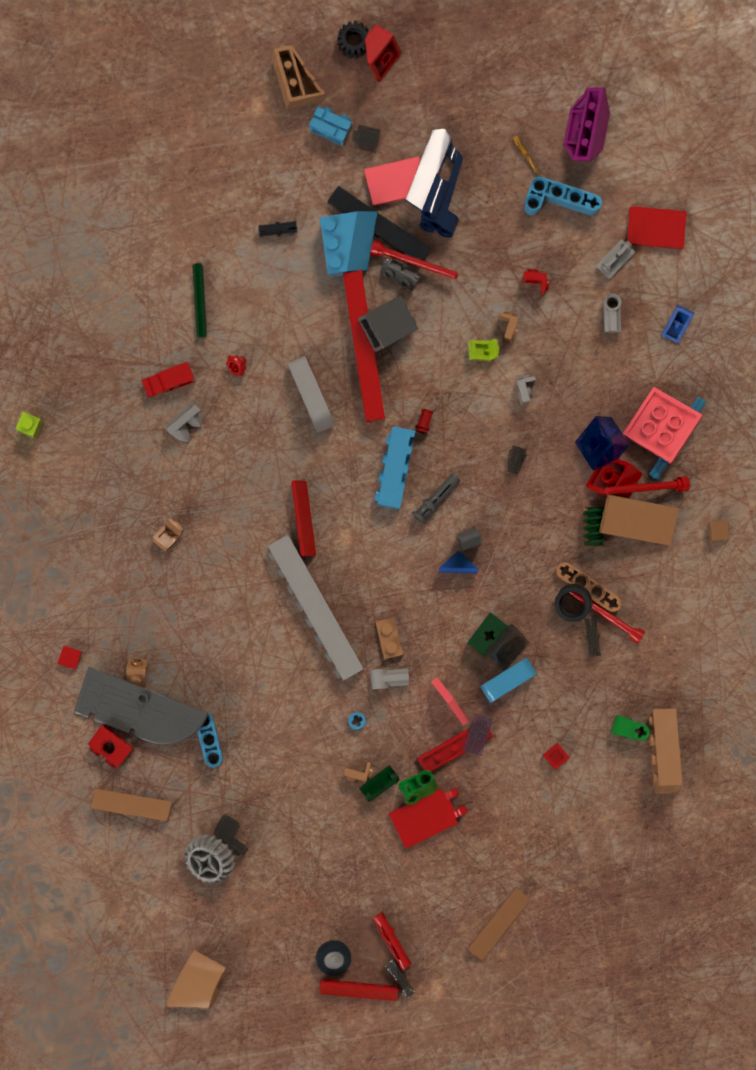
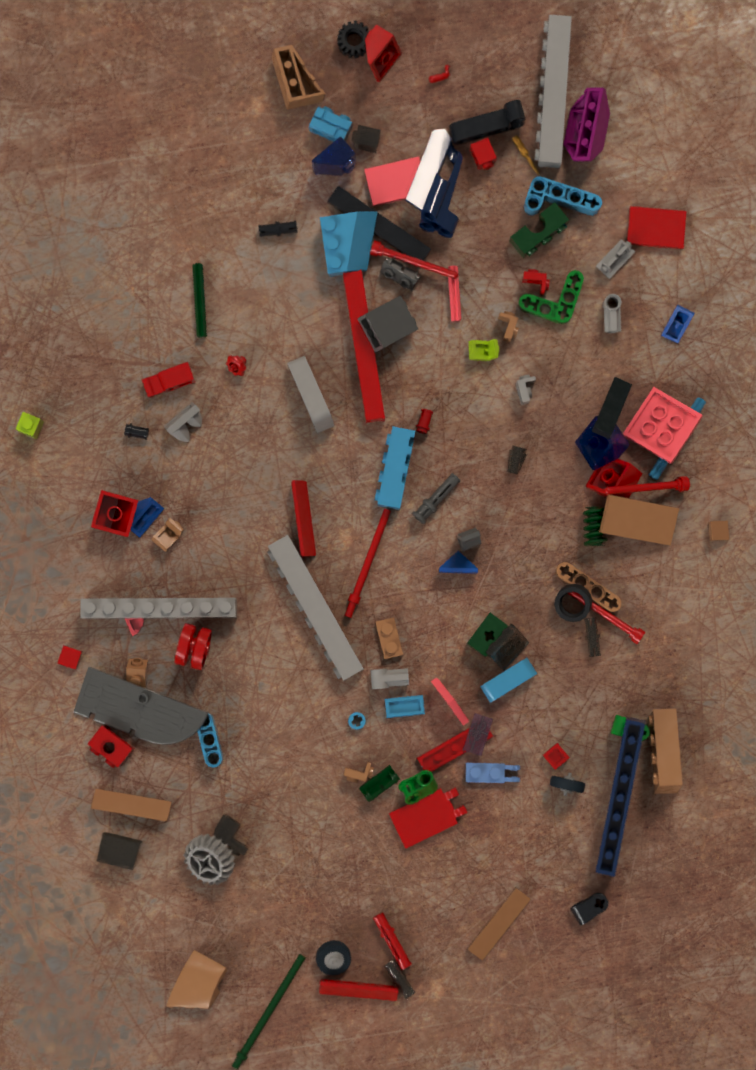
none -> light grey brick [80,598,237,619]
none -> red slope [91,490,139,537]
none -> clear smoke piece [97,832,143,870]
none -> black pin [124,423,149,440]
none -> coral tile [125,619,144,637]
none -> blue slope [130,497,164,538]
none -> red wheel [175,623,212,671]
none -> dark green bar [231,954,306,1070]
none -> clear blue slope [311,136,356,176]
none -> red bar [344,508,391,618]
none -> dark azure tile [385,695,425,718]
none -> red piece [429,65,450,83]
none -> coral axle [448,265,461,322]
none -> black beam [449,100,526,145]
none -> medium blue hinge [465,763,520,783]
none -> red brick [470,138,497,170]
none -> dark green arch [509,202,569,258]
none -> green beam [518,270,584,324]
none -> light grey brick [534,15,572,168]
none -> black wheel [550,773,585,796]
none -> black piece [570,893,609,926]
none -> black tile [592,377,632,439]
none -> dark blue brick [595,716,646,877]

